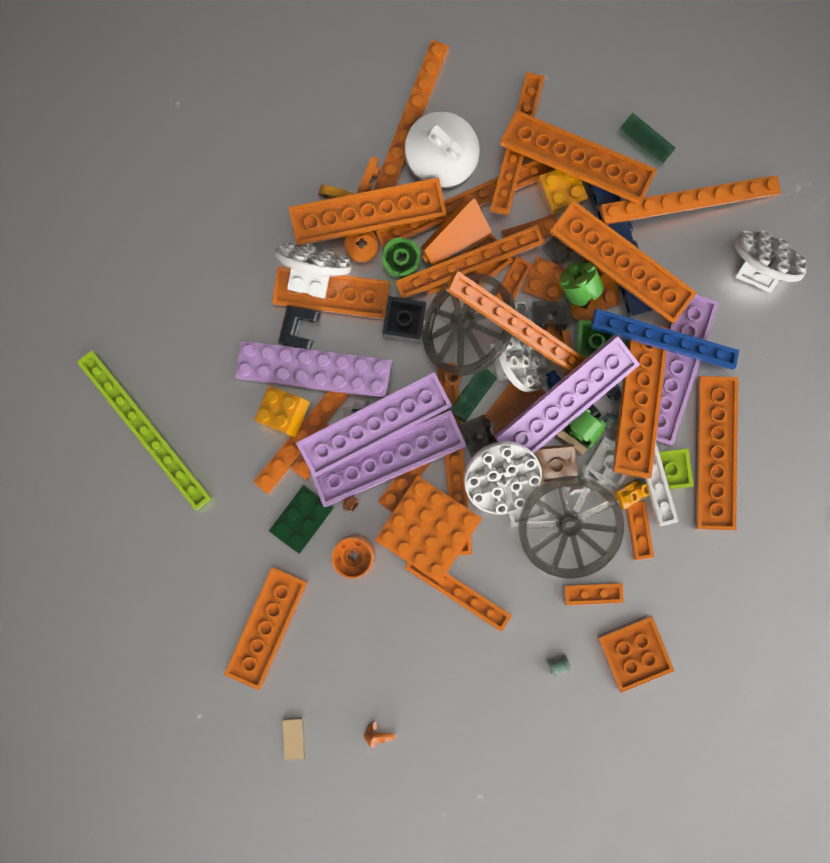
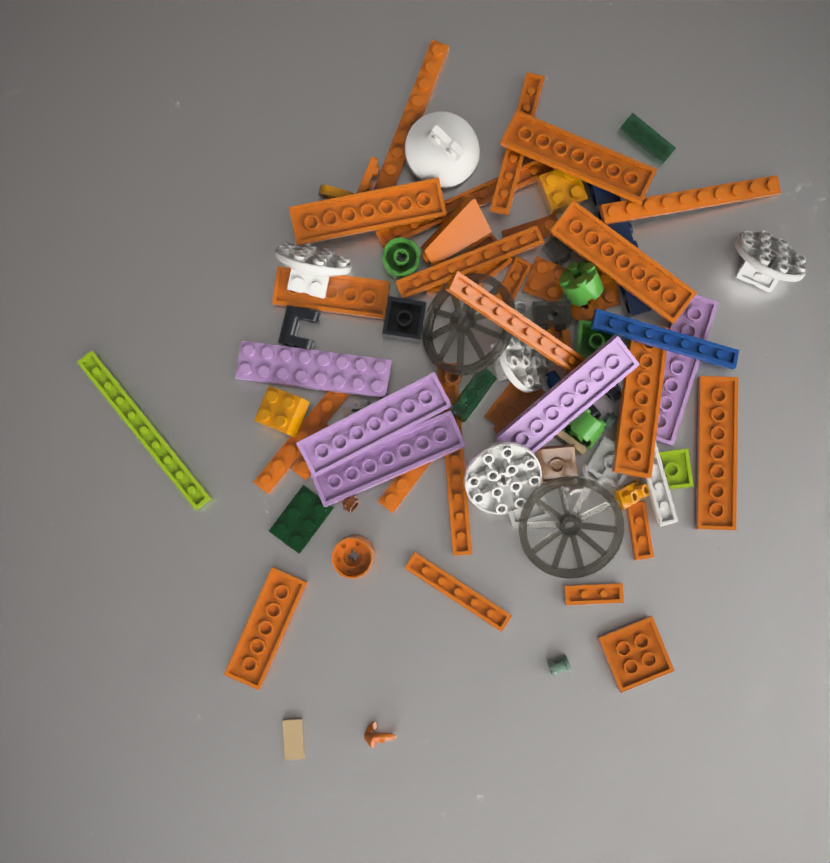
orange piece [344,231,379,262] -> none
orange plate [375,475,482,583] -> none
clear smoke brick [459,414,498,458] -> none

